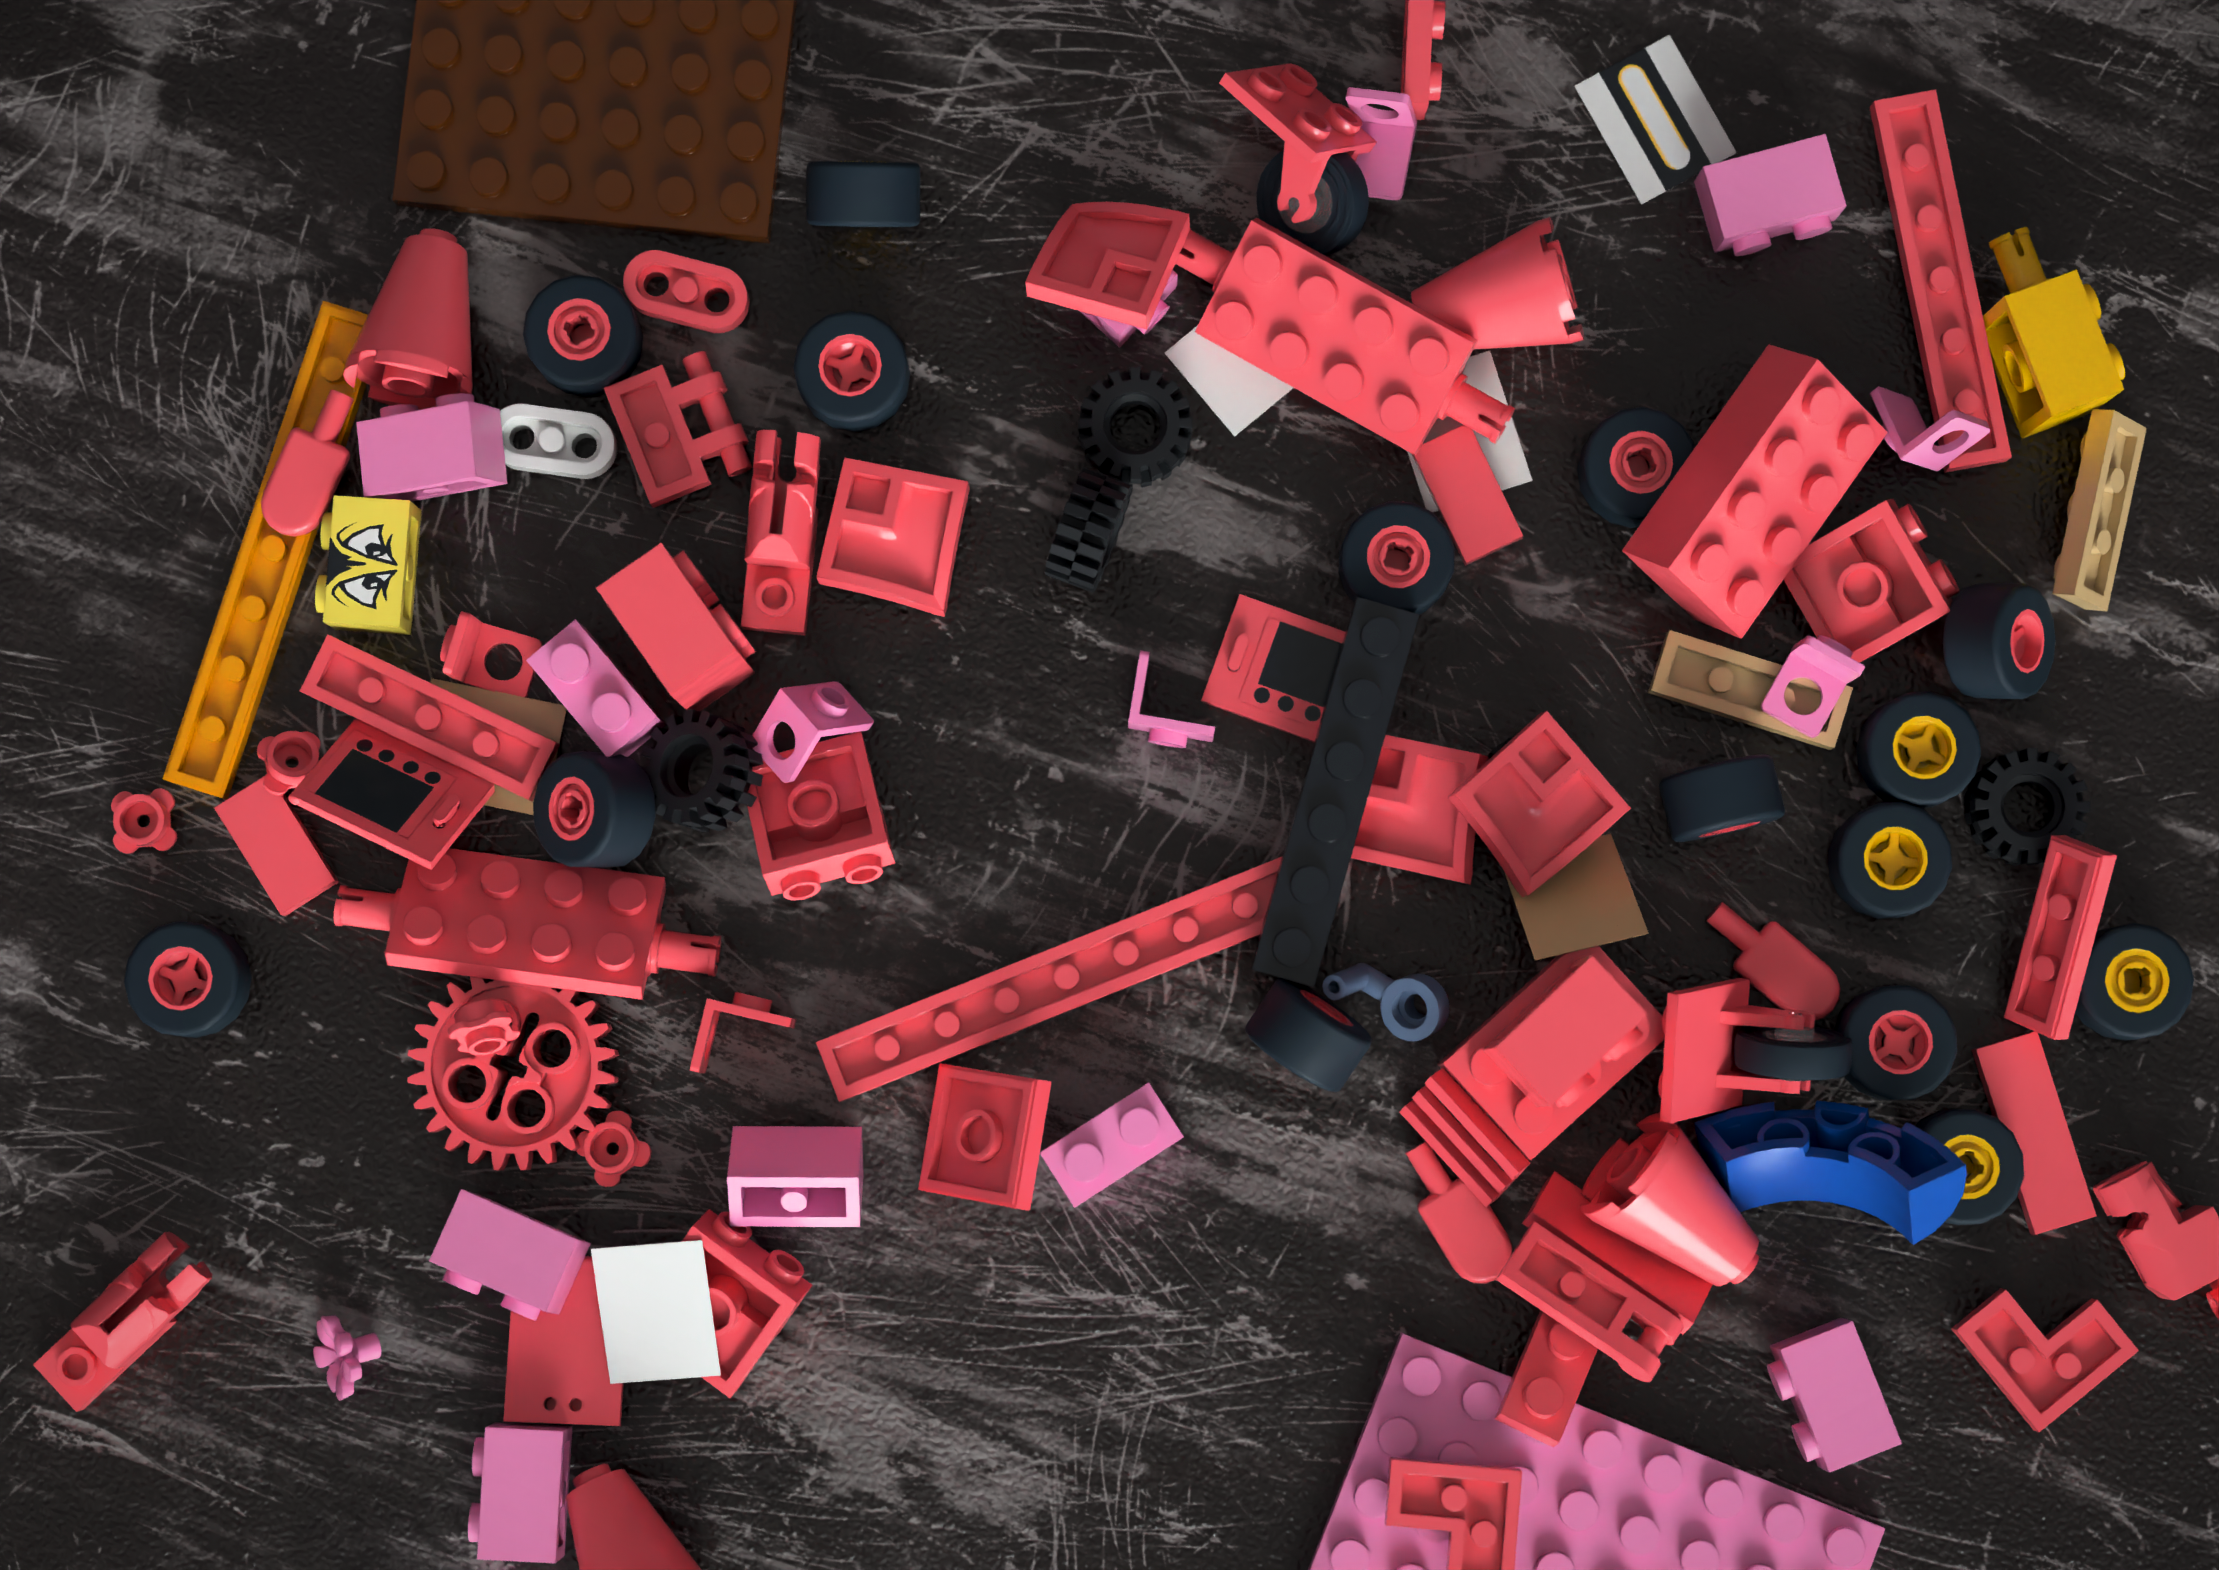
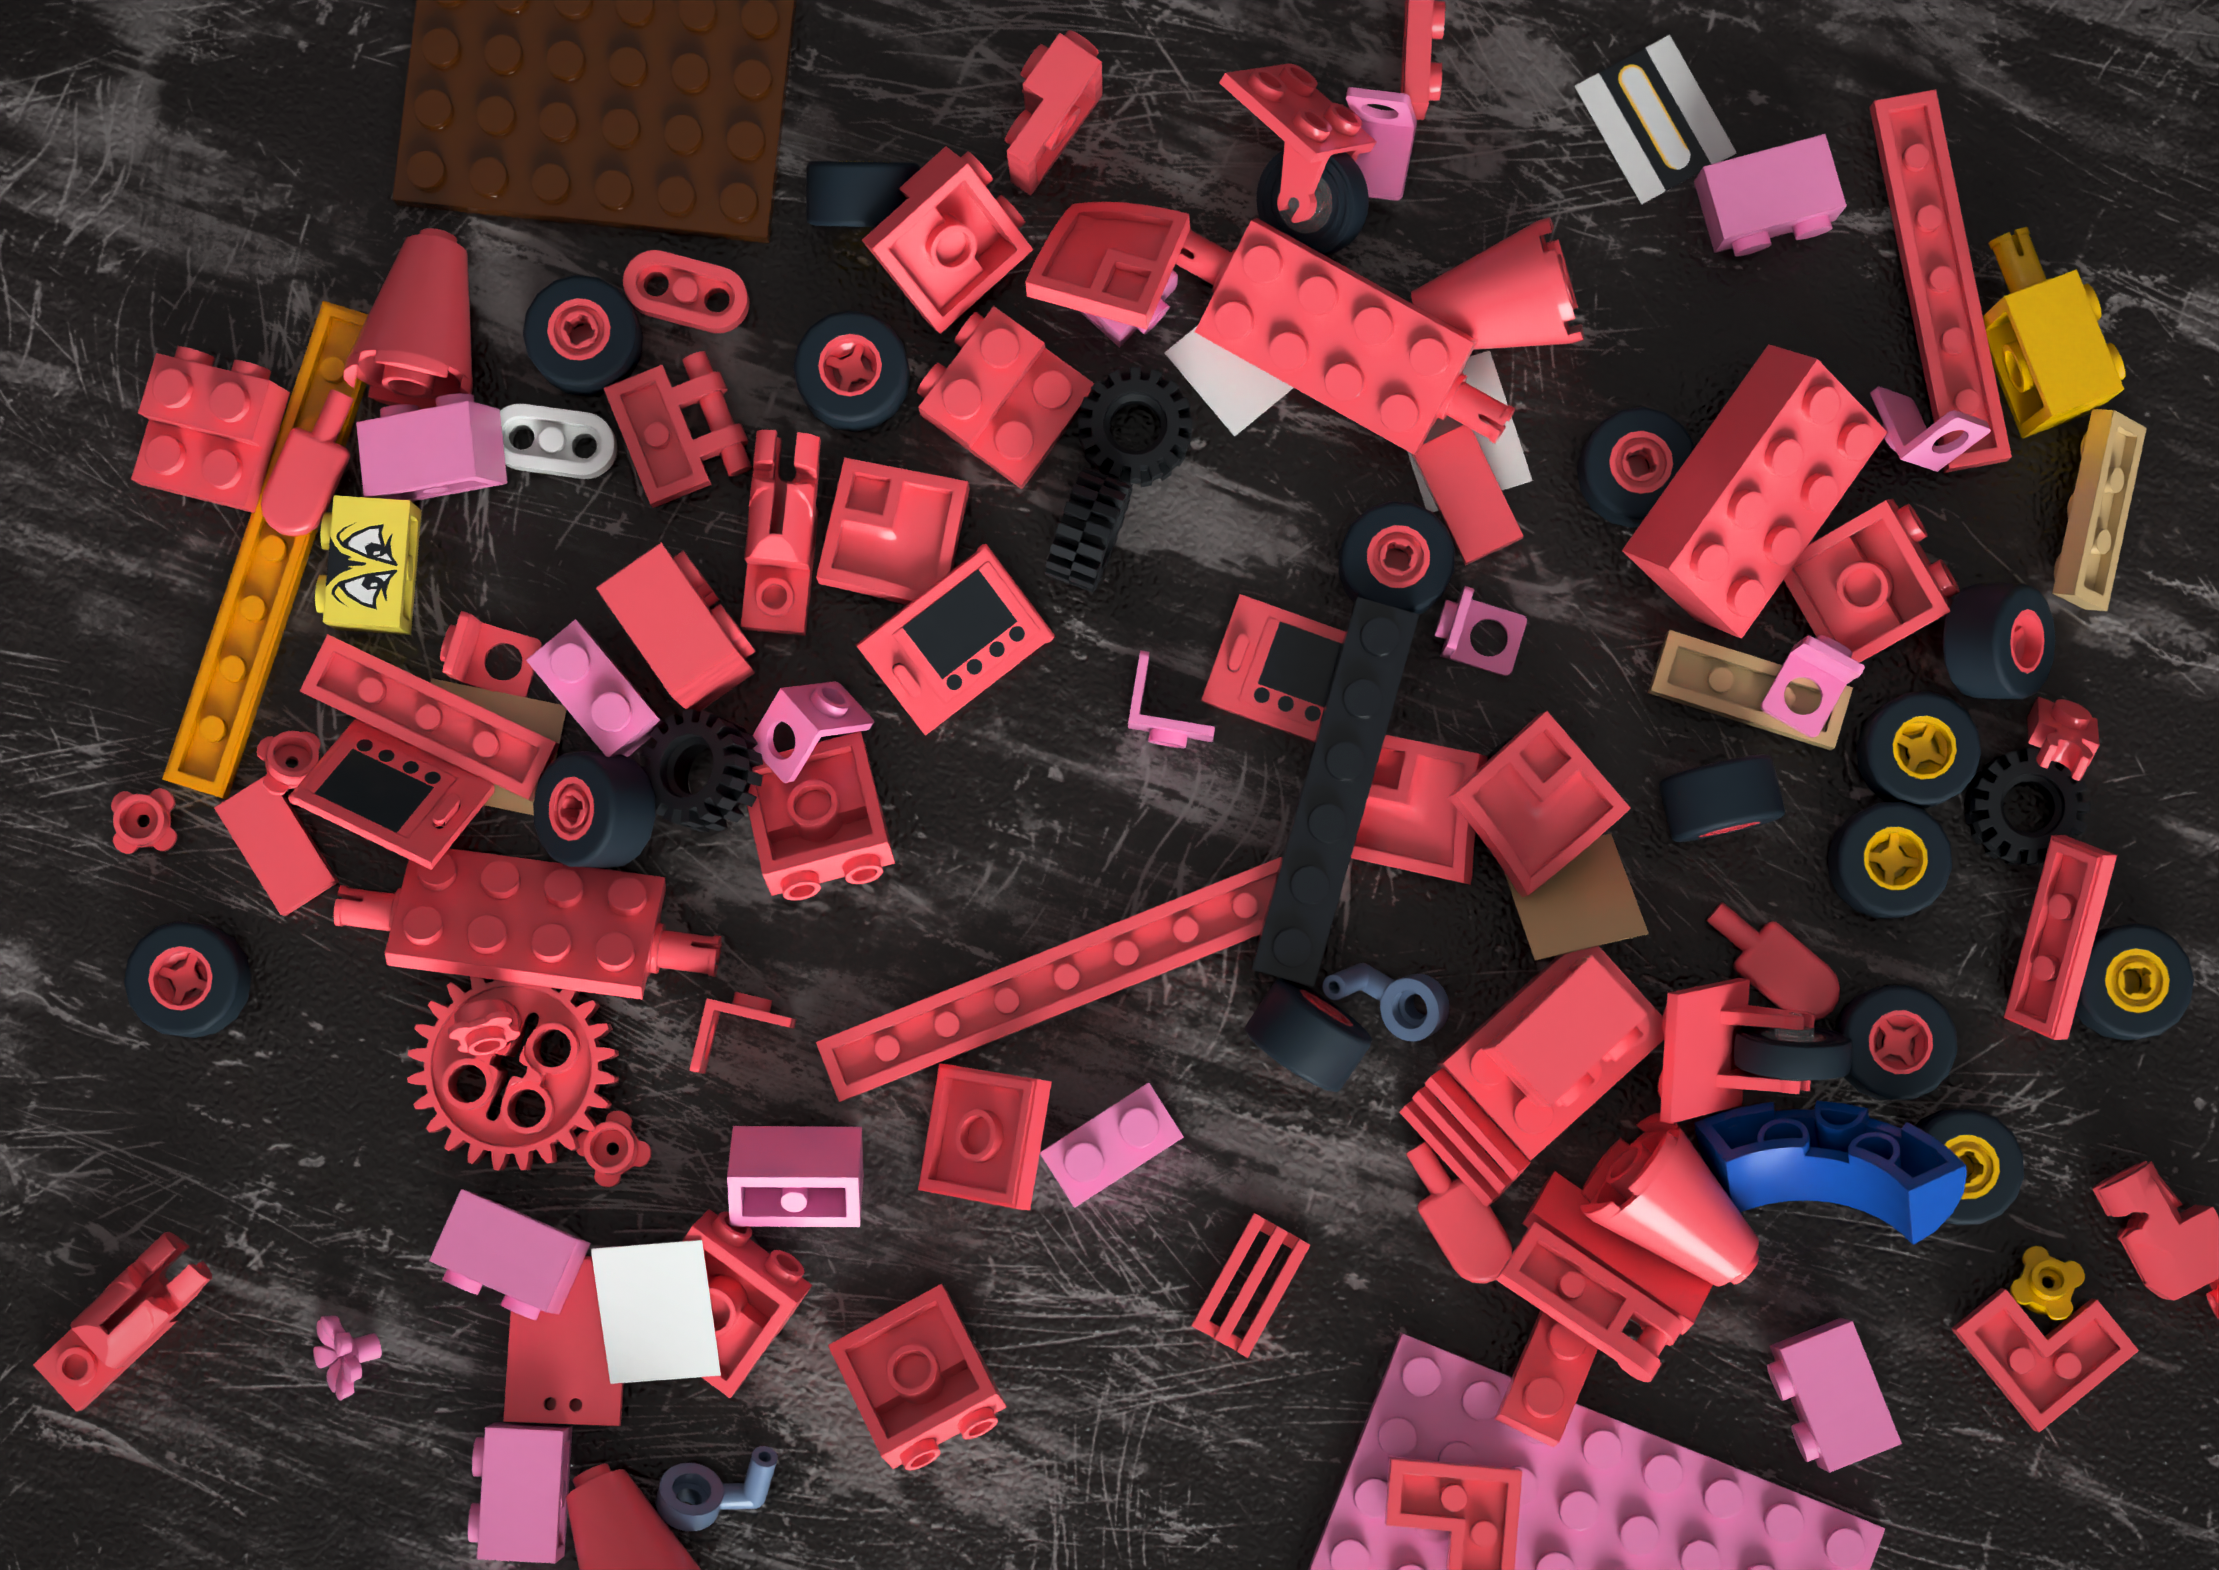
coral tile [1971,1031,2097,1235] -> none
none -> coral plate [131,346,290,513]
none -> sand blue plate [655,1446,778,1531]
none -> coral plate [828,1284,1007,1470]
none -> coral container [856,544,1055,736]
none -> coral plate [862,146,1034,334]
none -> coral plate [917,306,1095,489]
none -> coral plate [1004,30,1103,196]
none -> coral tile [1191,1213,1310,1358]
none -> bright pink bracket [1434,586,1527,676]
none -> yellow plate [2010,1246,2085,1320]
none -> coral plate [2027,696,2099,781]

